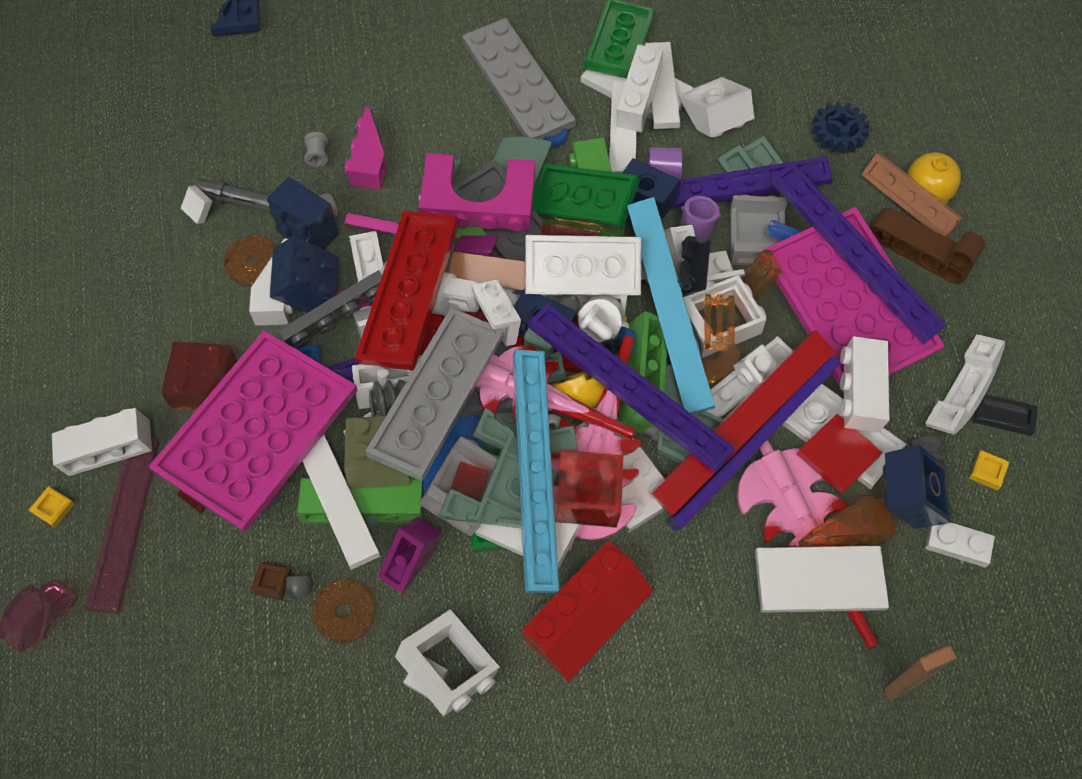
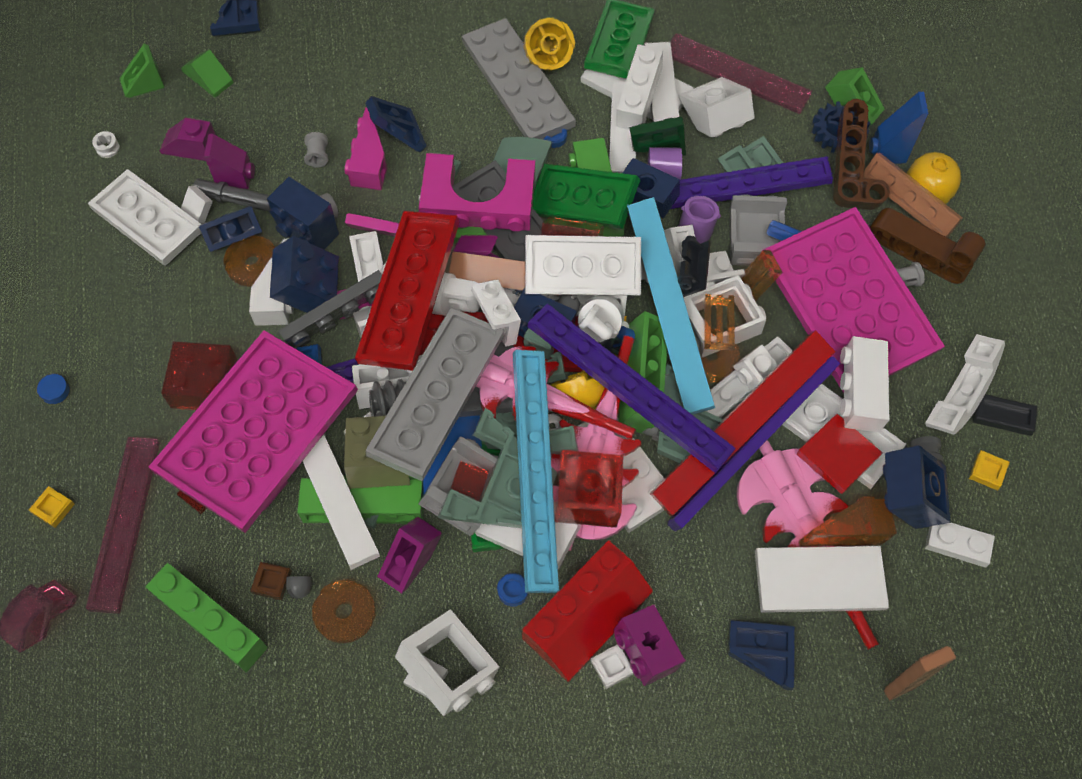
white brick [52,408,152,476] -> none
dark purple tile [770,162,947,345] -> none
none -> blue tile [37,374,70,404]
none -> white plate [88,169,201,266]
none -> white bush [92,131,120,158]
none -> bright green slope [120,44,165,98]
none -> bright green brick [145,563,268,673]
none -> magenta slope [159,118,216,161]
none -> bright green slope [181,49,234,98]
none -> dark blue brick [198,206,262,252]
none -> magenta slope [204,134,255,189]
none -> dark blue wing [365,96,426,152]
none -> blue tile [497,573,528,607]
none -> yellow cylinder [523,17,575,71]
none -> white tile [591,644,633,689]
none -> magenta brick [614,604,685,686]
none -> dark green wing [629,116,686,156]
none -> clear pink tile [670,33,812,114]
none -> dark blue wing [728,621,795,691]
none -> bright green slope [825,67,885,125]
none -> reddish brown beam [833,99,890,210]
none -> blue slope [869,92,928,164]
none -> light grey bush [895,262,925,287]

